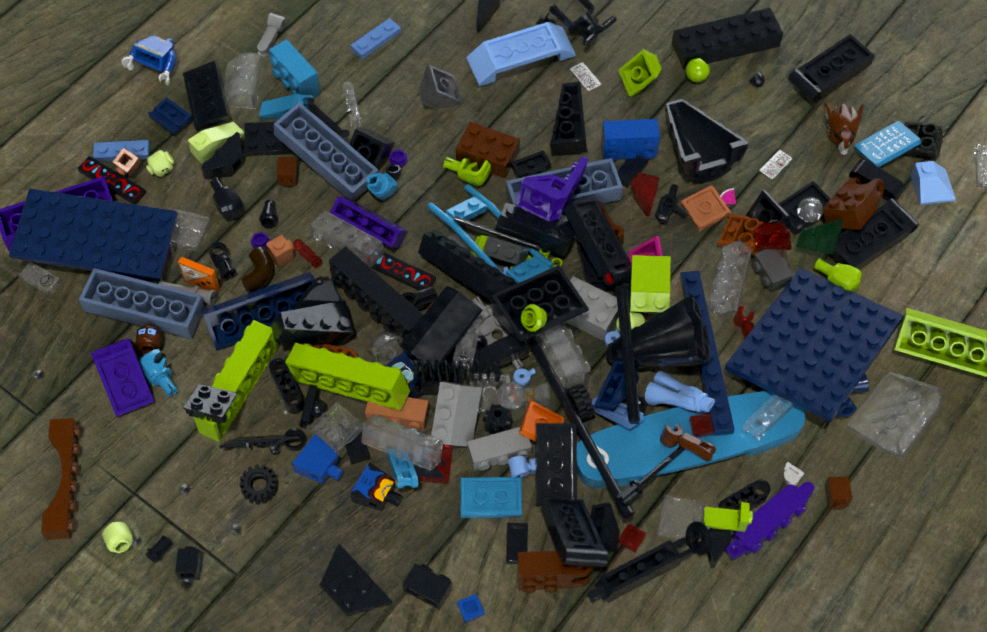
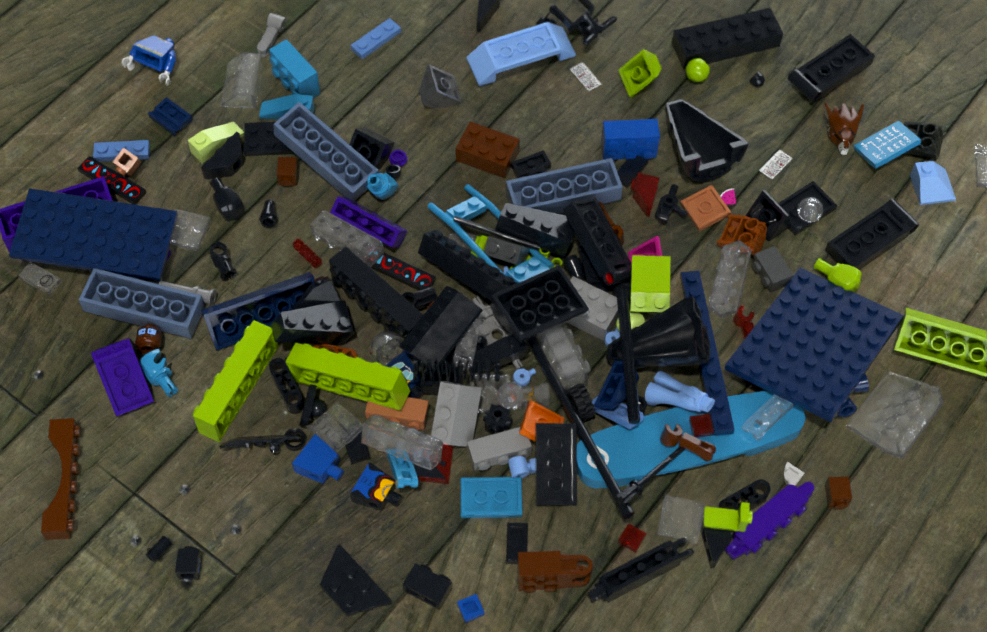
yellowish green head [102,522,133,553] -> none
yellowish green head [146,150,175,177] -> none
orange tile [178,257,220,294] -> none
black plate [183,61,230,132] -> none
black hinge [183,384,237,424] -> none
black tyre [239,465,278,505] -> none
dark brown cylinder [241,247,273,293] -> none
dark purple plate [251,232,270,249] -> none
nougat brick [266,235,294,268] -> none
black plate [302,97,350,137] -> none
clear plate [342,82,362,130] -> none
lime piece [443,157,491,187] -> none
dark purple bracket [515,156,589,222] -> none
lime cone [521,304,547,332] -> none
black hinge [540,496,608,567] -> none
black wedge [550,81,587,156] -> none
black slope [590,502,620,552] -> none
black gear [686,521,714,555] -> none
clear red slope [754,222,792,250] -> none
clear green slope [796,219,844,255] -> none
reddish brown brick [822,178,884,230] -> none
black beam [849,159,904,201] -> none
none -> black cone [563,255,586,281]

